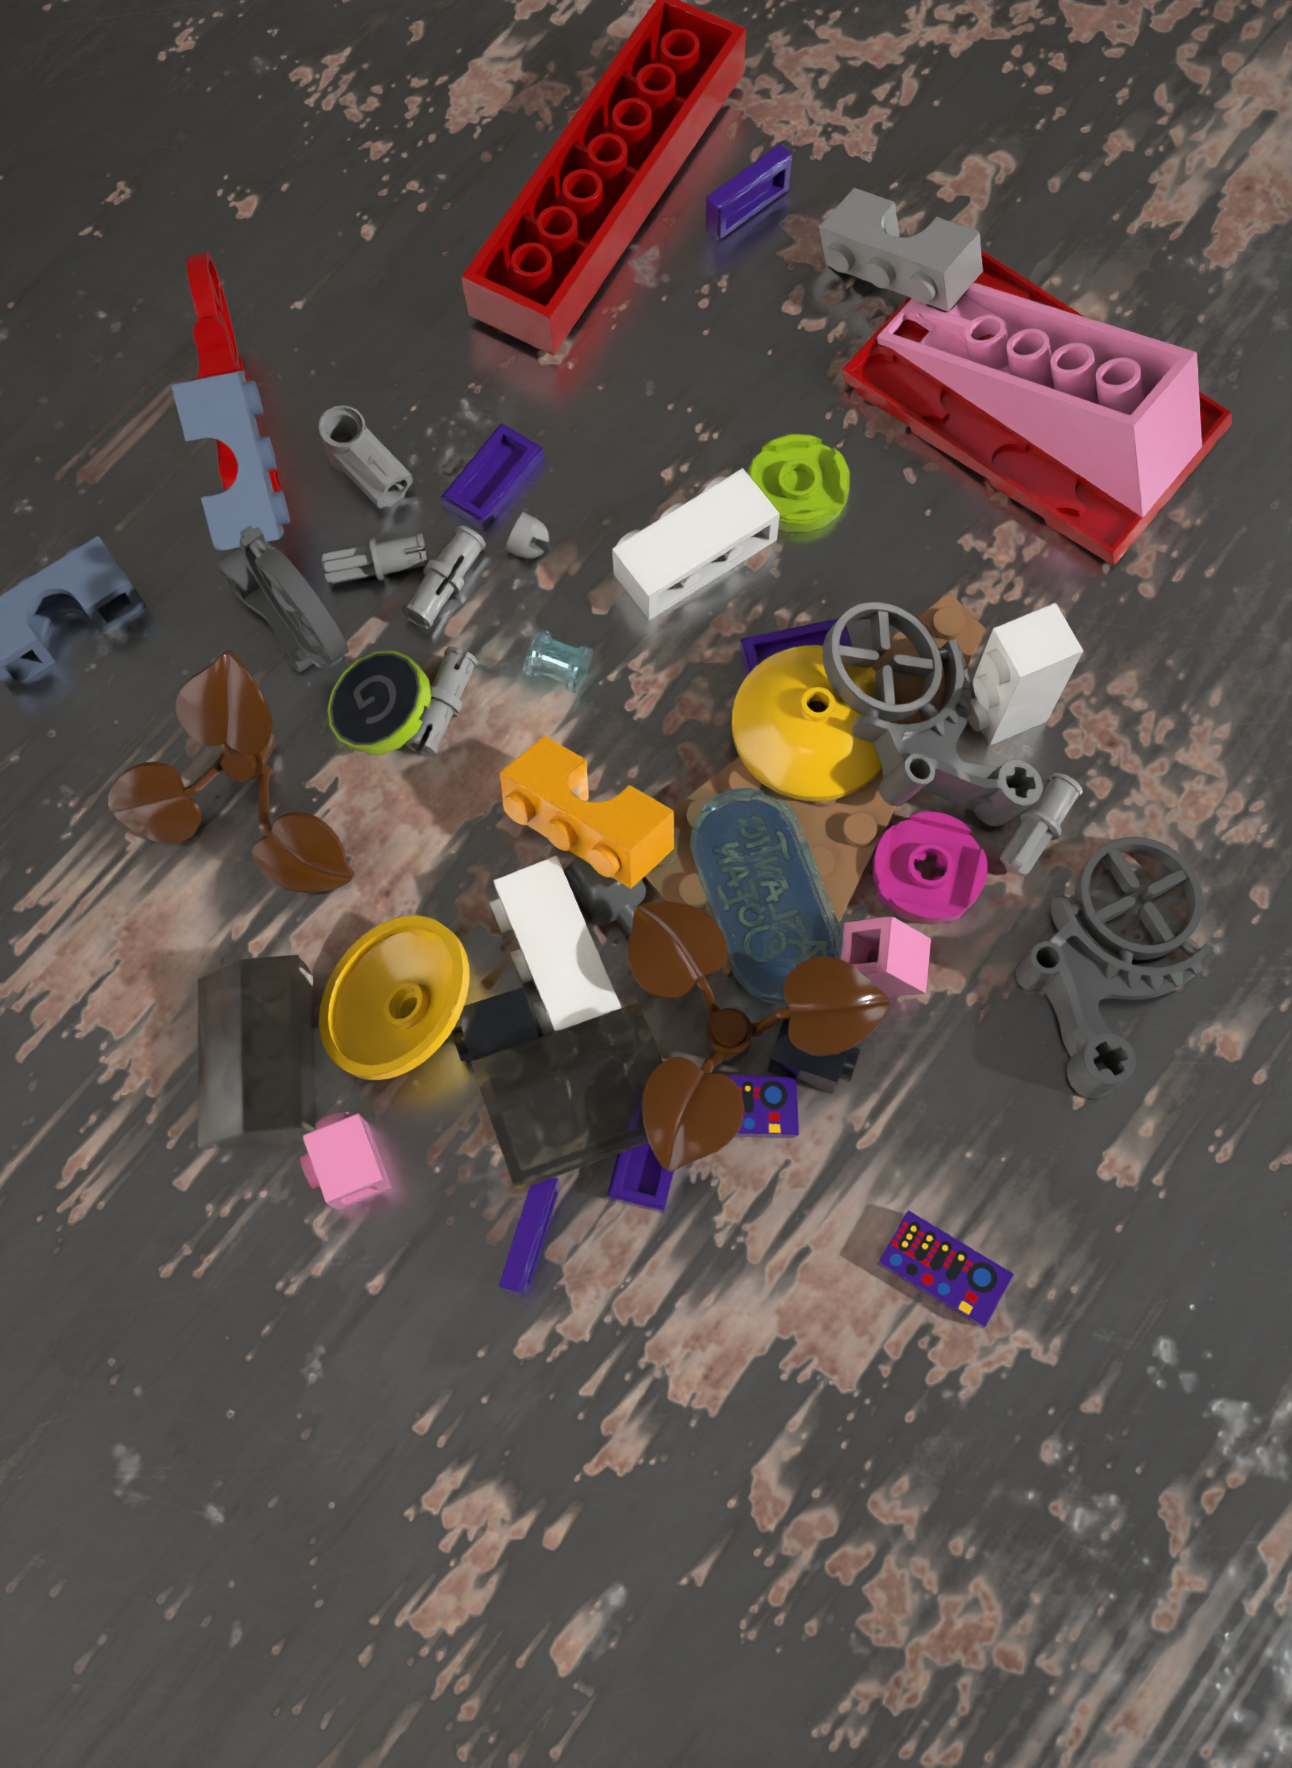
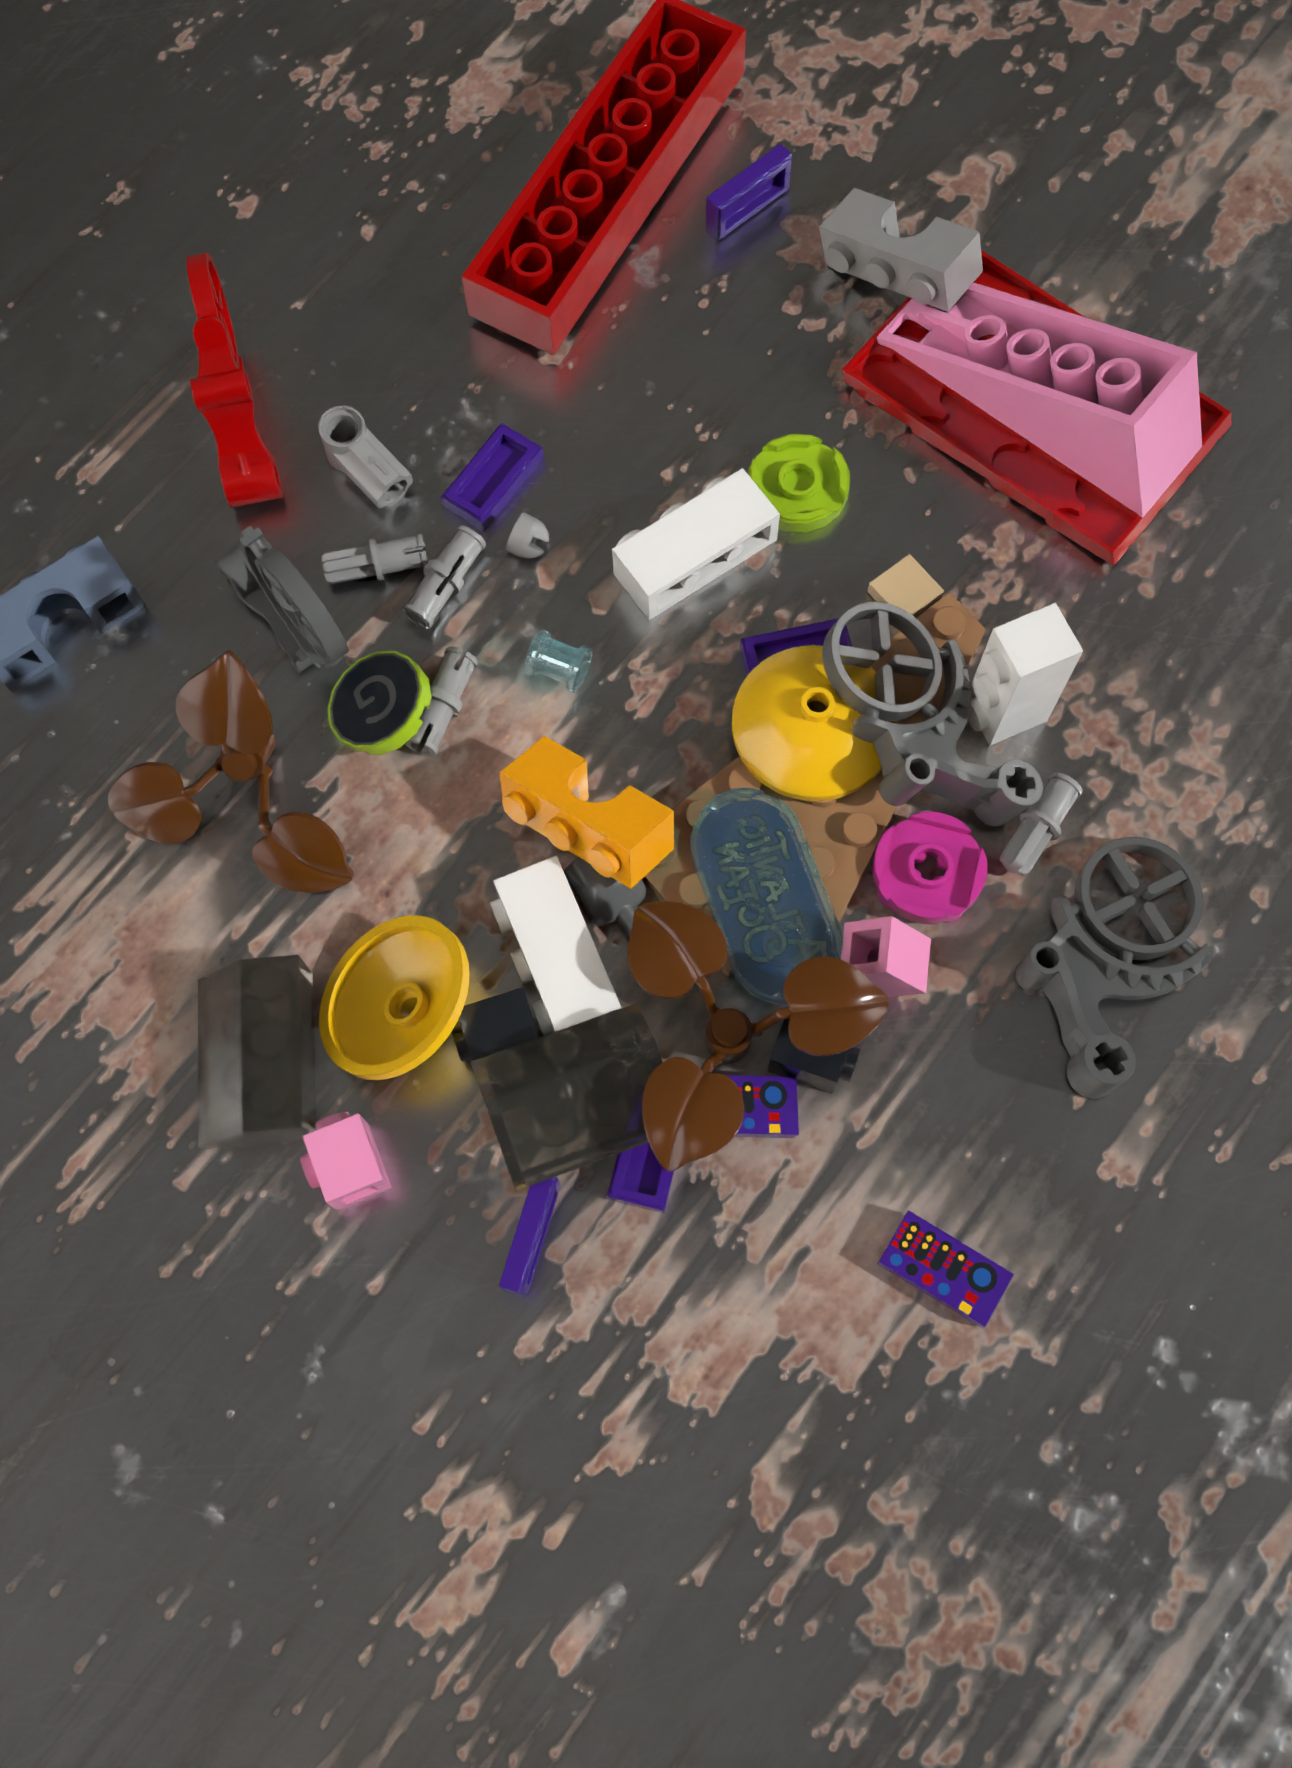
sand blue arch [171,371,290,552] -> none
none -> tan tile [867,554,944,618]

